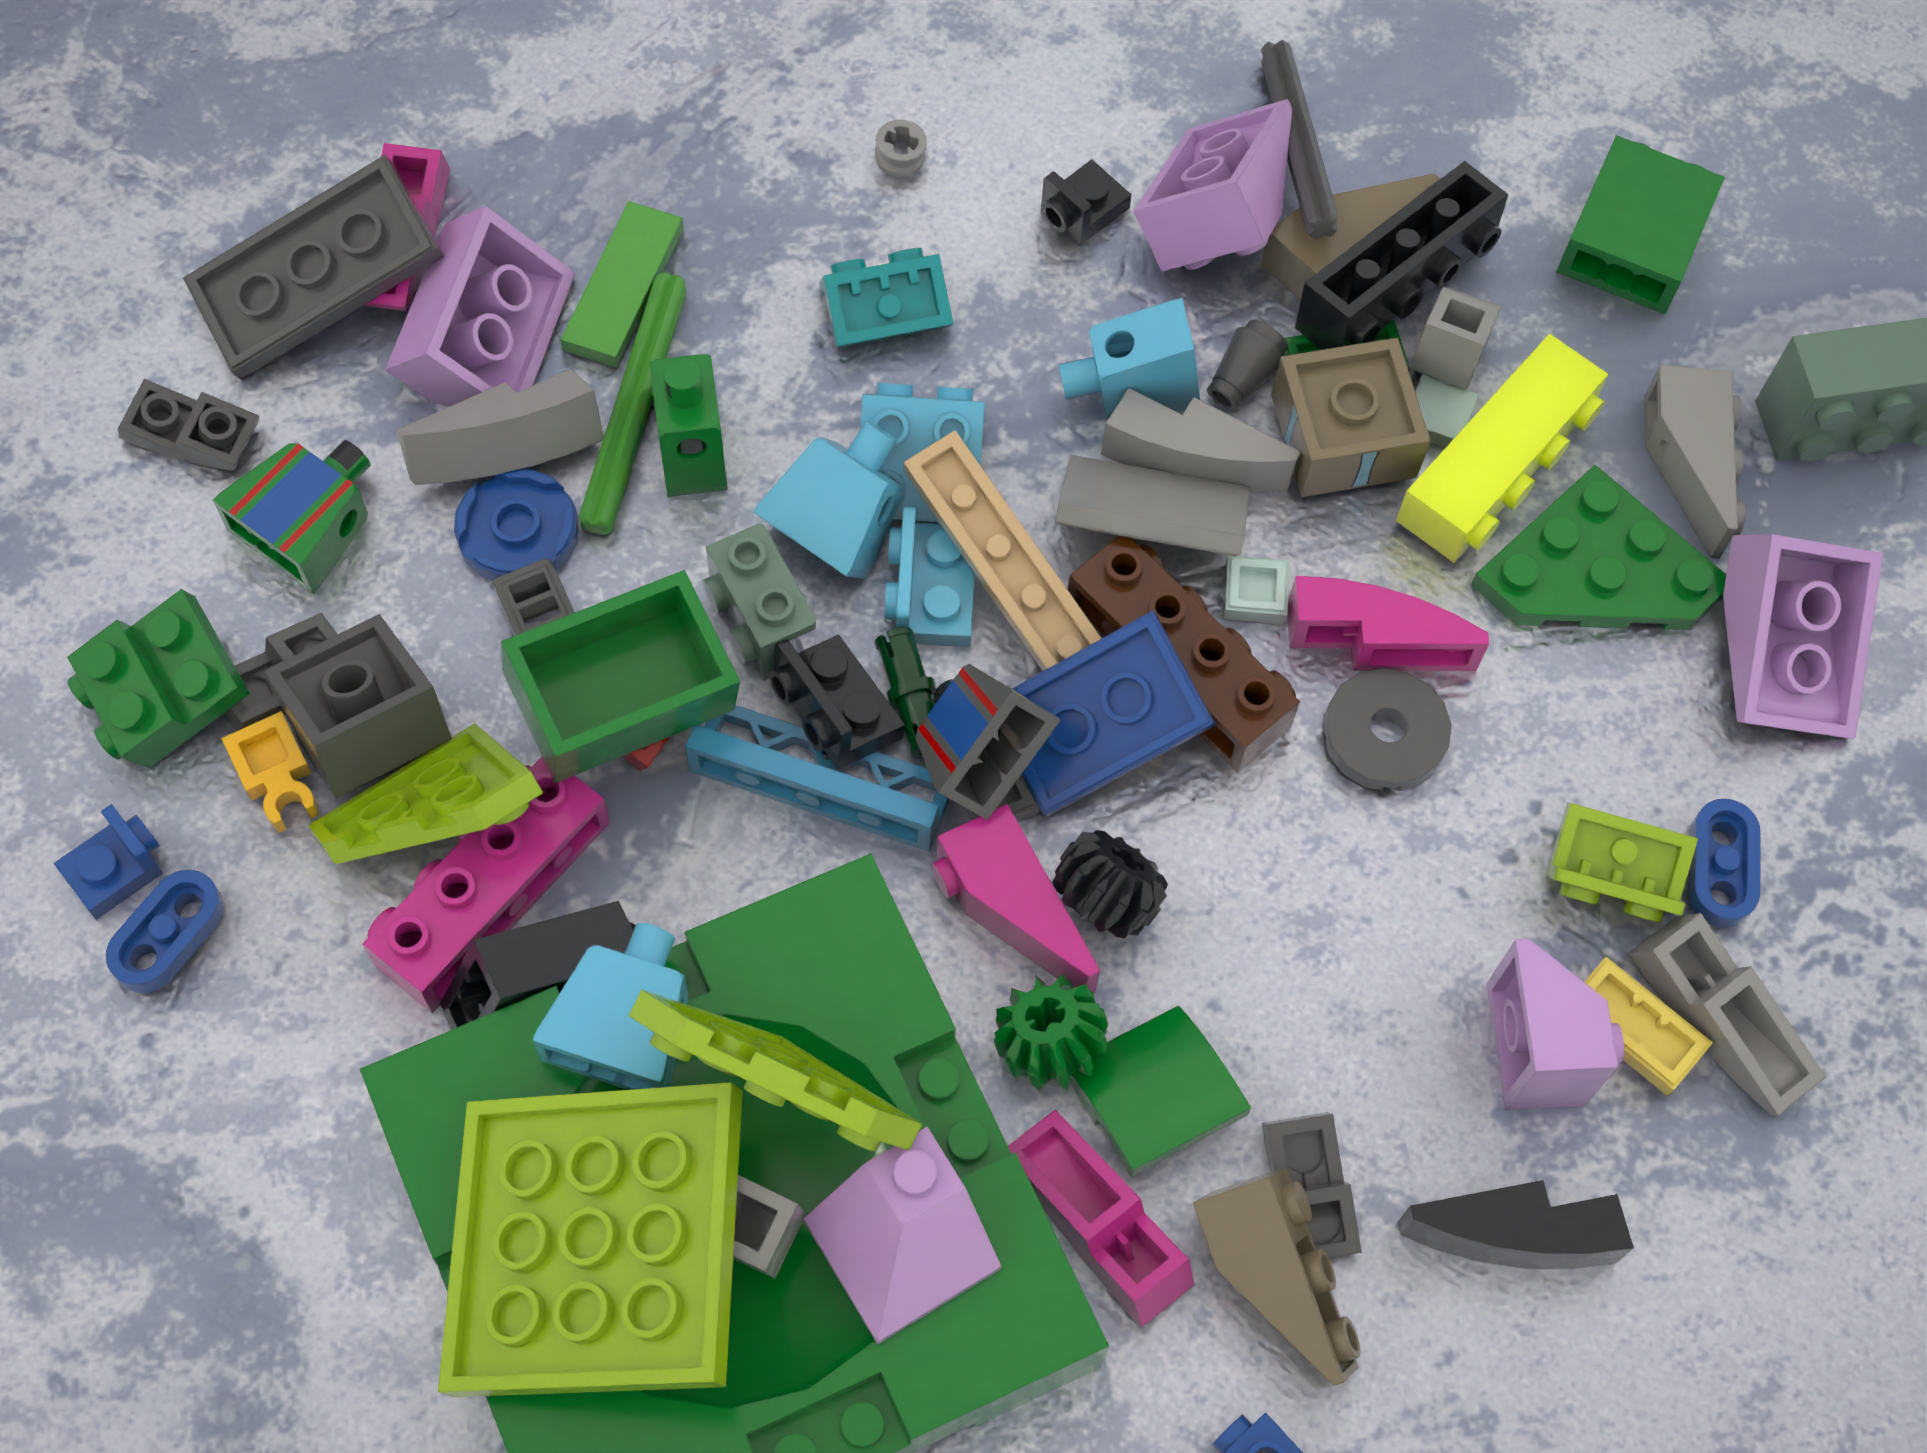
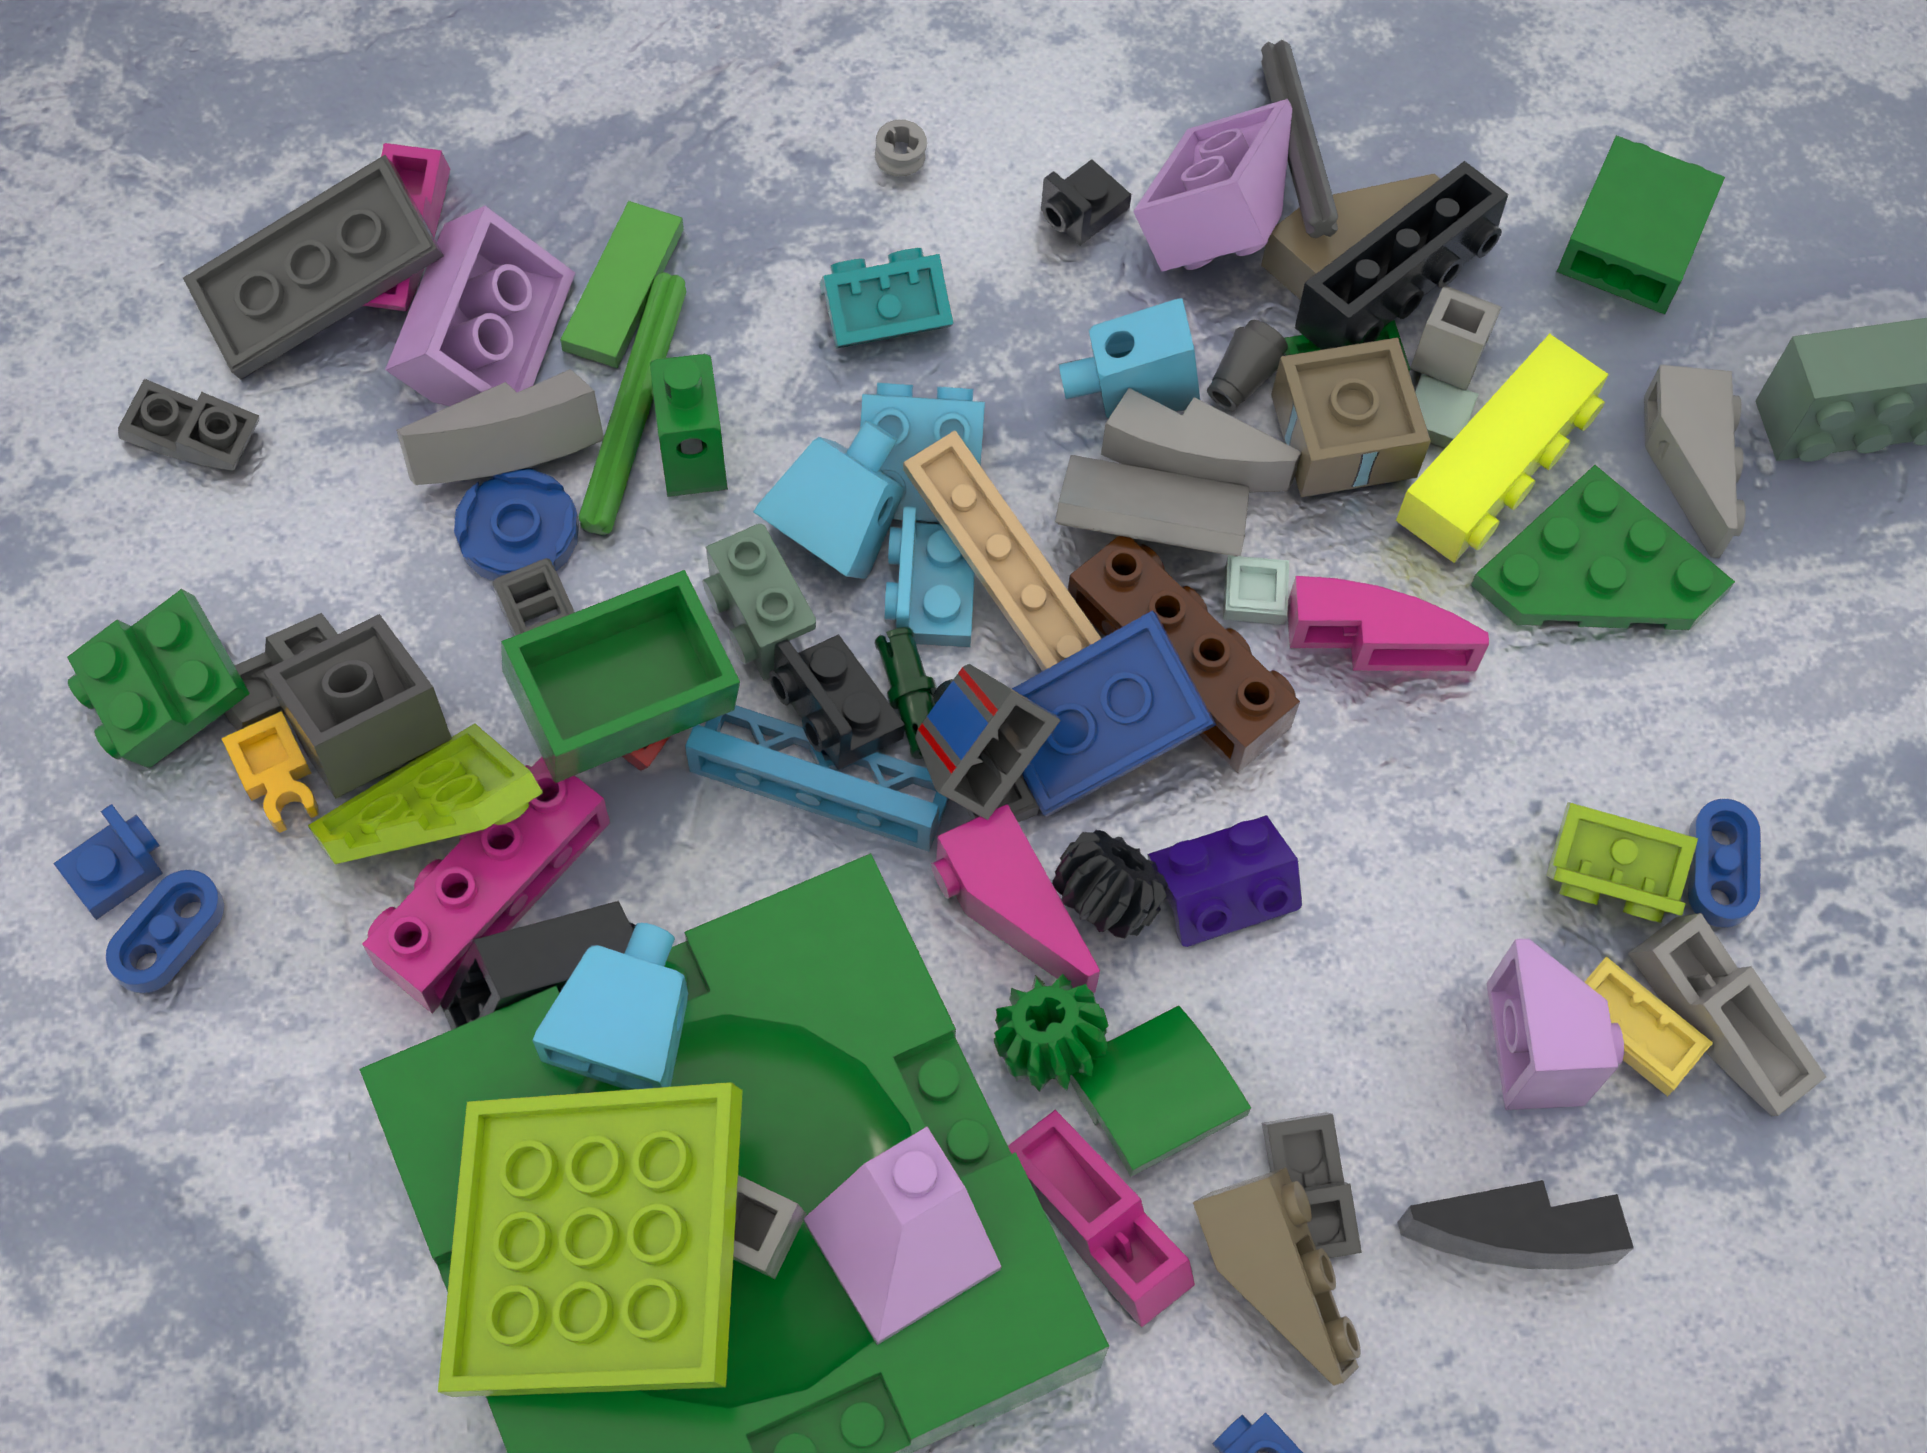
green torso [213,440,371,594] -> none
lime plate [629,989,922,1152] -> none
dark grey tile [1324,668,1452,790] -> none
lavender slope [1723,534,1883,739] -> none
none -> dark purple bracket [1147,815,1302,947]

